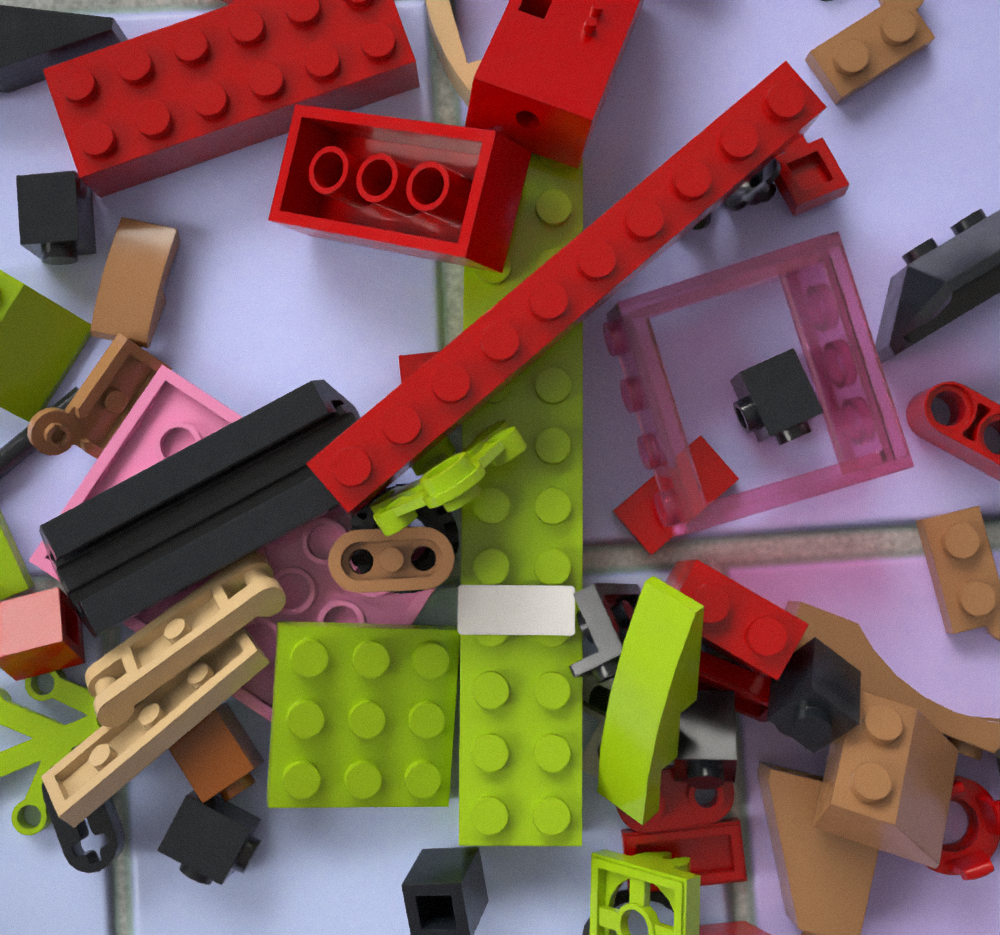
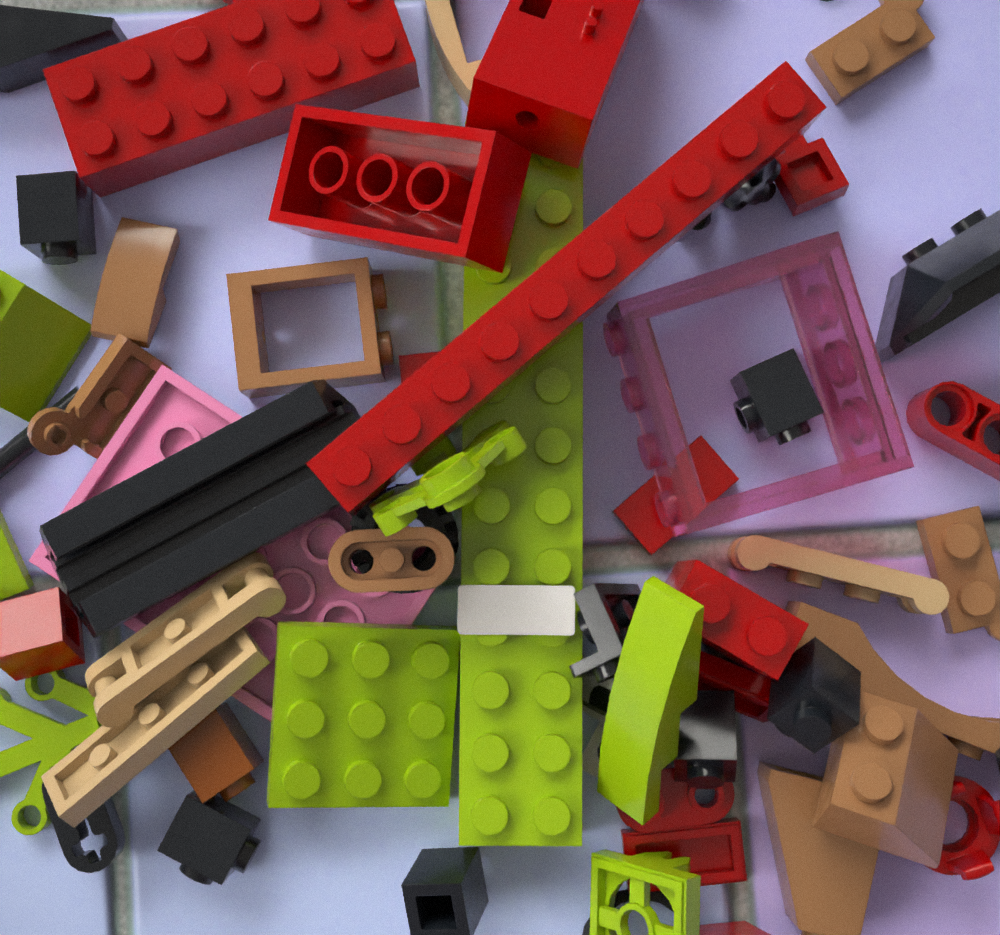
none -> medium nougat window [226,257,394,399]
none -> tan plate [727,535,949,615]

